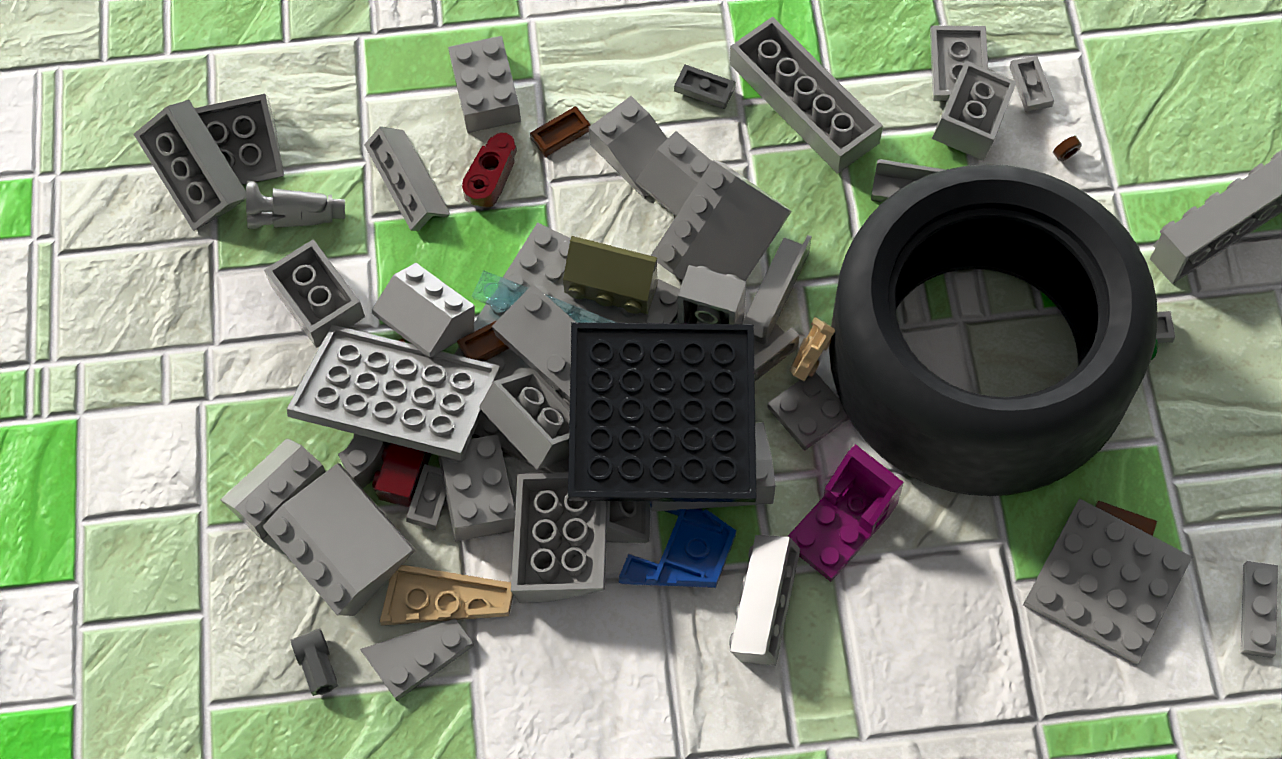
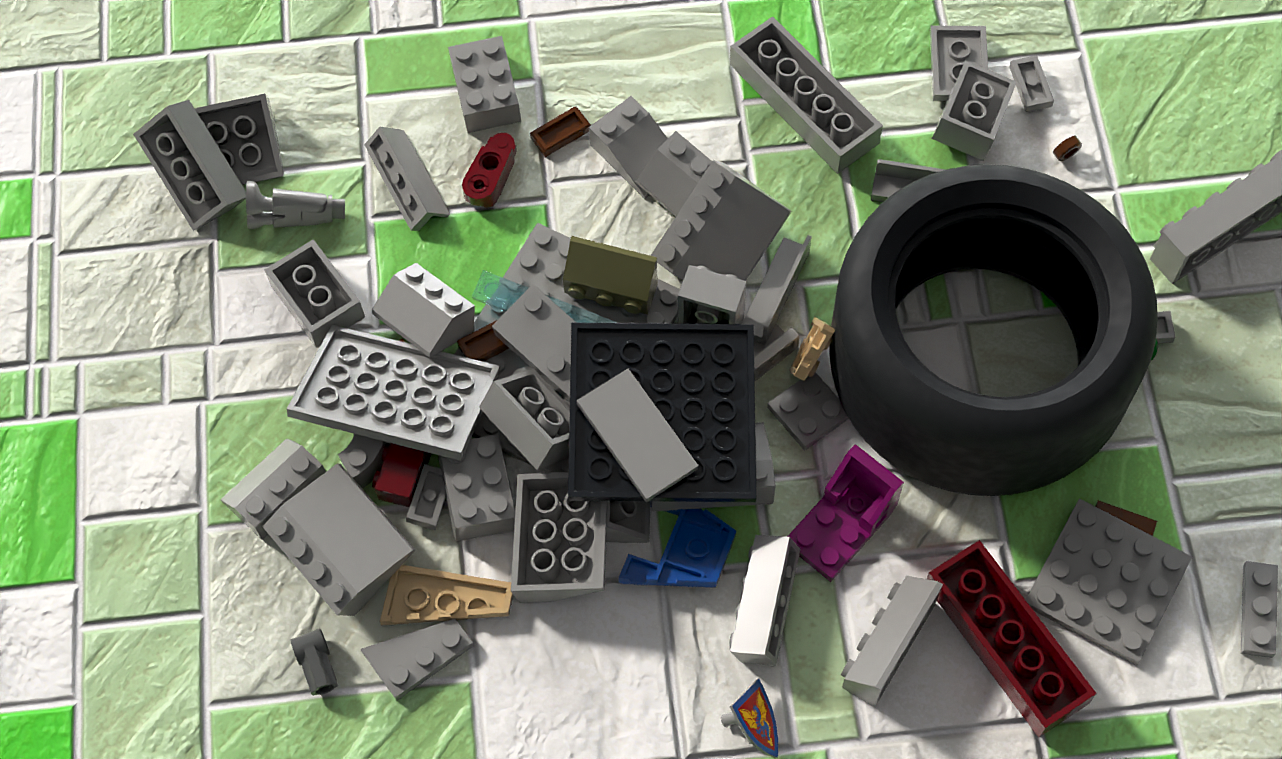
dark grey plate [674,64,736,109] -> none
none -> light grey tile [577,368,698,502]
none -> shield [721,678,778,758]
none -> light grey slope [841,576,943,707]
none -> dark red brick [927,540,1097,738]

